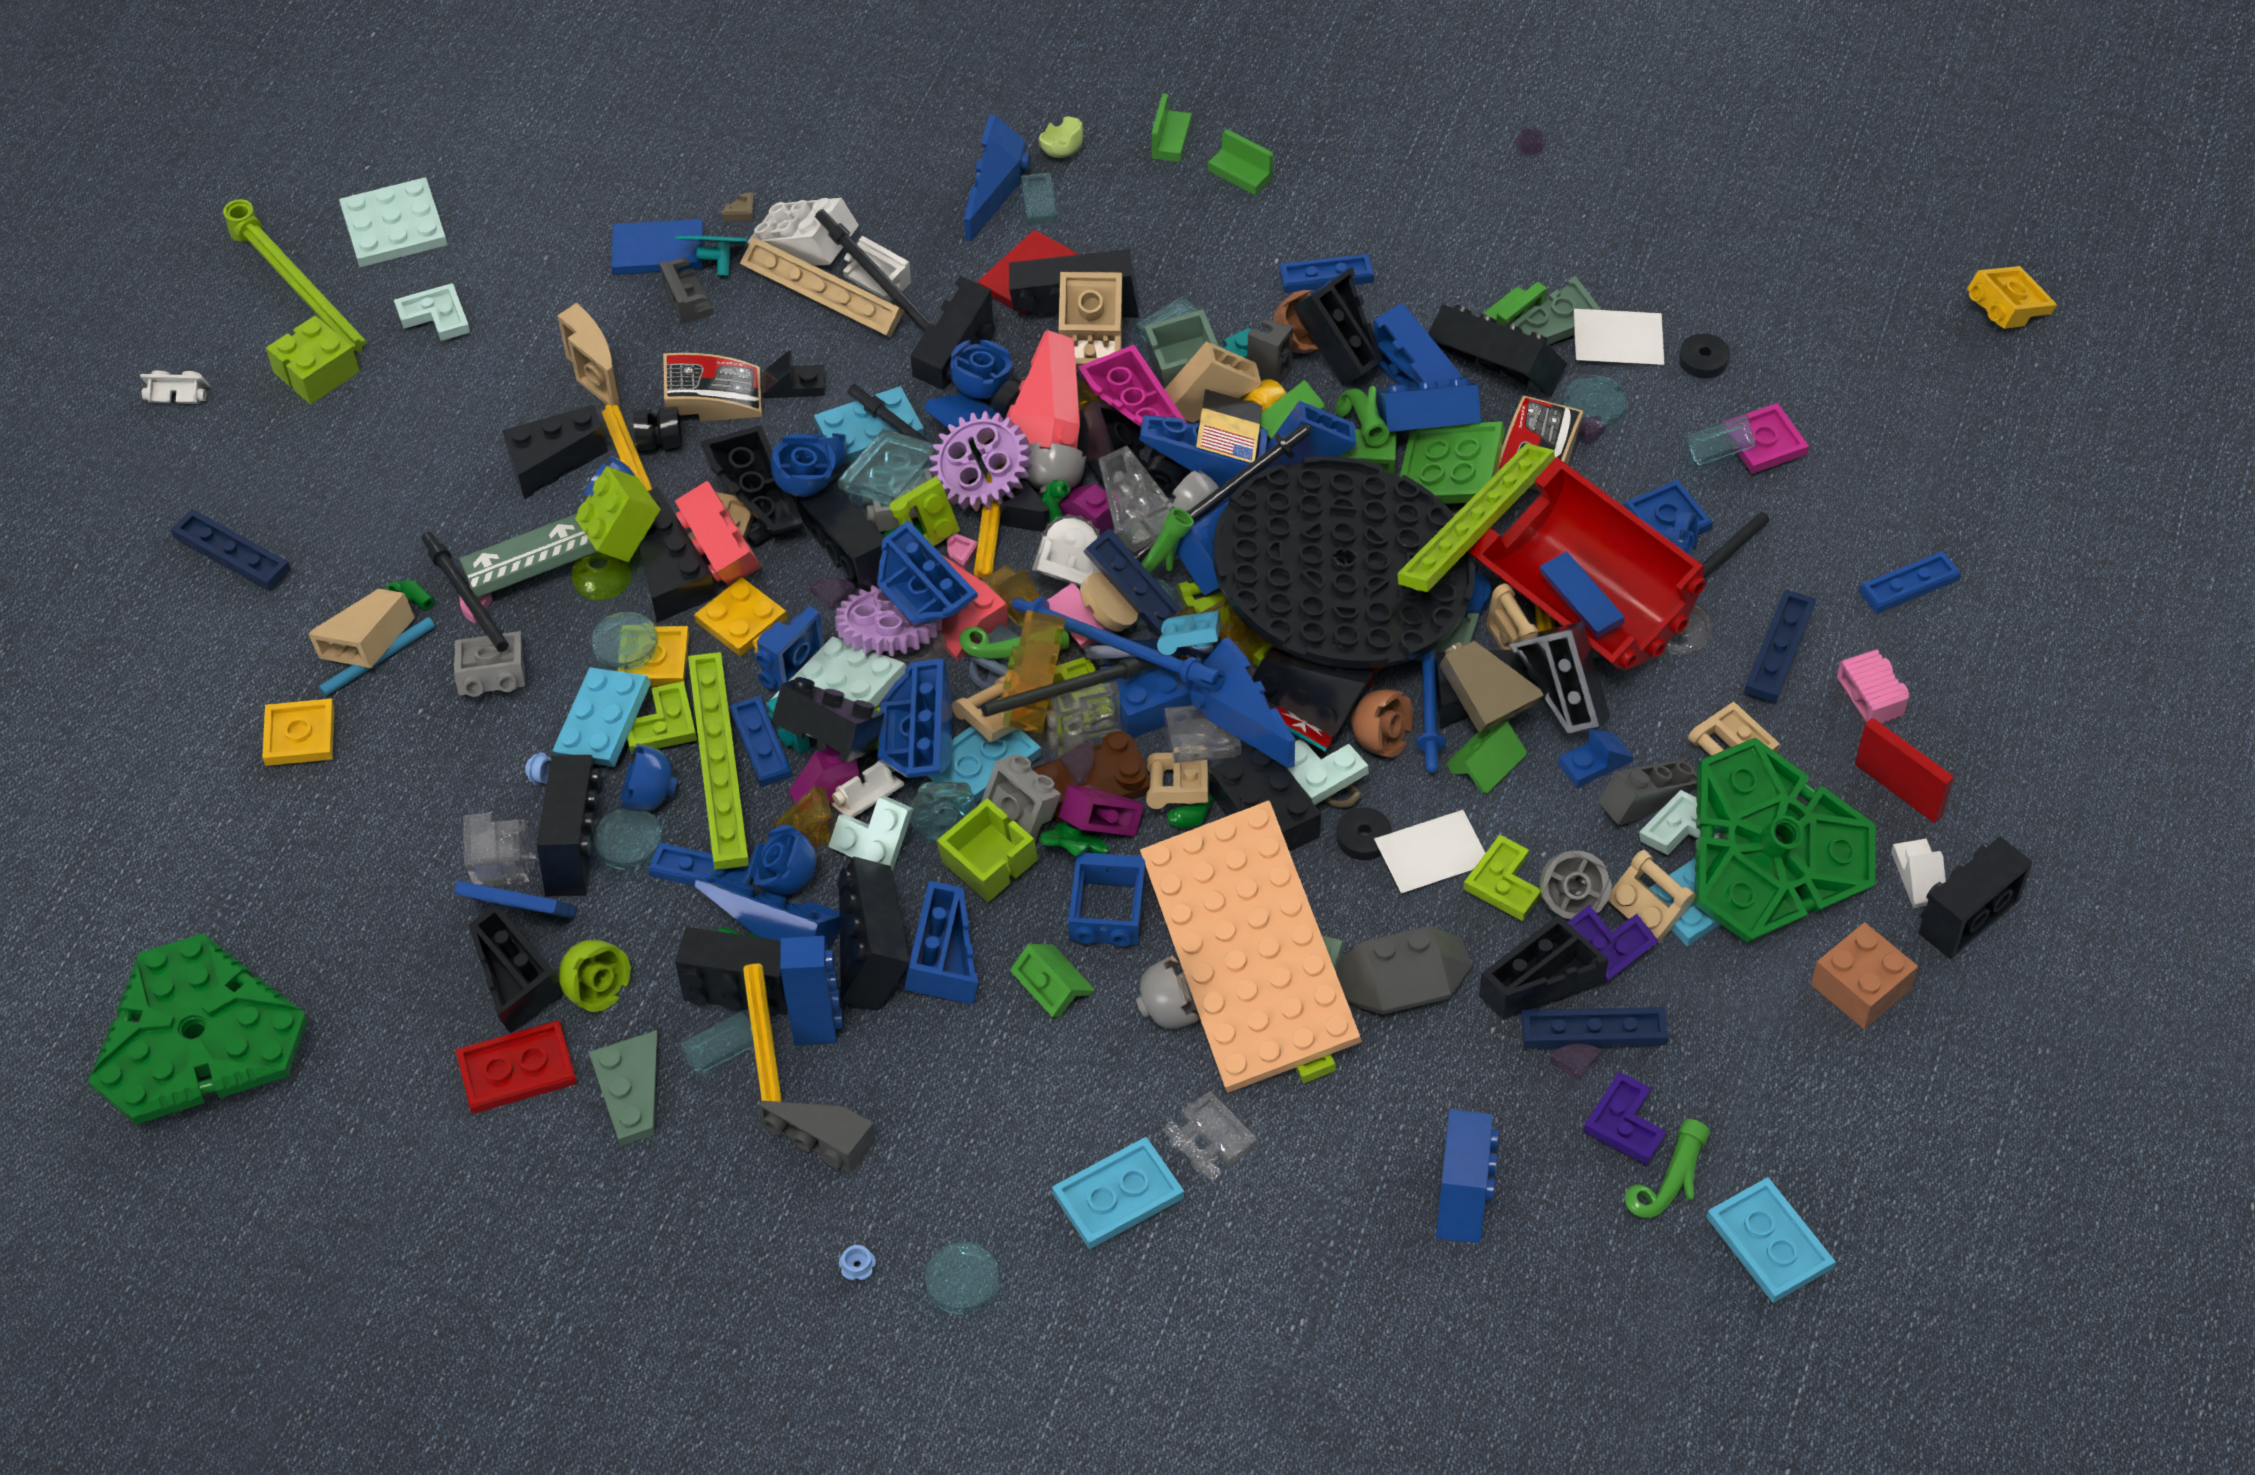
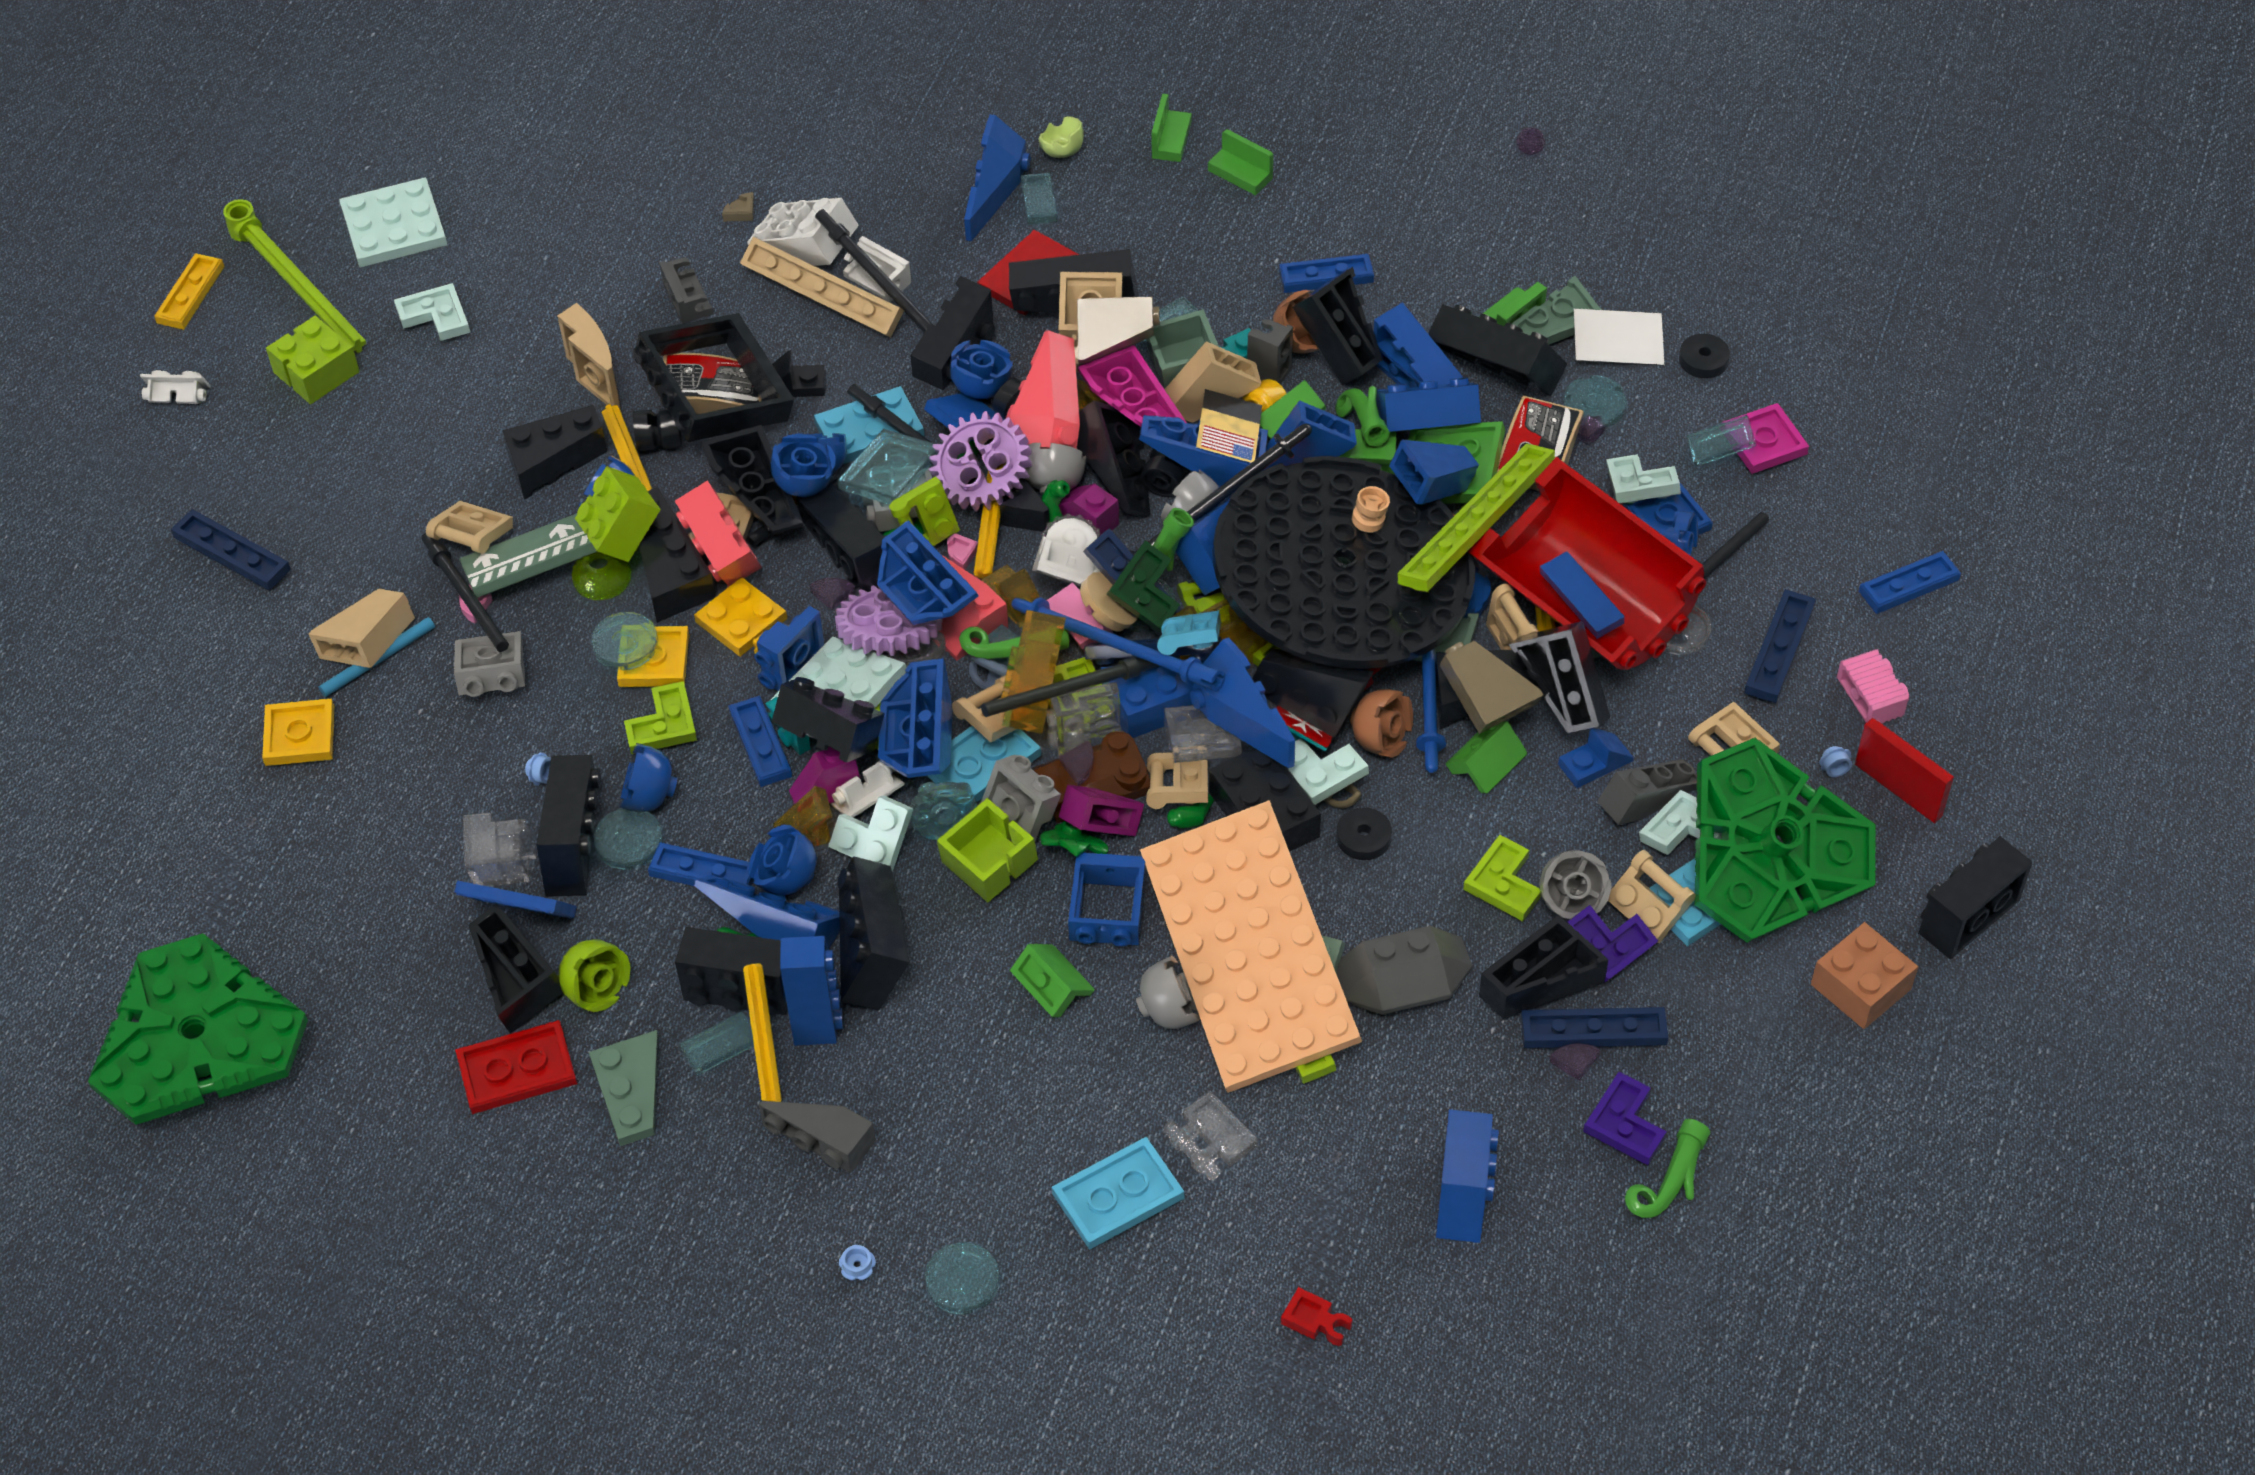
green arm [386,580,435,611] -> none
medium azure plate [552,667,651,767] -> none
blue tile [611,219,703,275] -> none
teal shield [675,236,747,276] -> none
lime plate [688,652,749,870] -> none
blue wedge [904,881,978,1005] -> none
clear wedge [1098,446,1175,552] -> none
white sticker [1374,810,1485,893] -> none
medium azure plate [1706,1177,1836,1303] -> none
white slope [1891,839,1946,908] -> none
yellow plate [1967,266,2057,329] -> none
none -> yellow tile [154,253,225,330]
none -> tan plate [426,501,513,554]
none -> black window [633,313,794,442]
none -> slope [1077,297,1160,366]
none -> dark green plate [1107,540,1180,633]
none -> red plate [1281,1287,1353,1346]
none -> light nougat wheel [1352,486,1390,533]
none -> blue slope [1389,439,1479,504]
none -> light aqua plate [1606,454,1681,504]
none -> light blue plate [1819,746,1852,777]

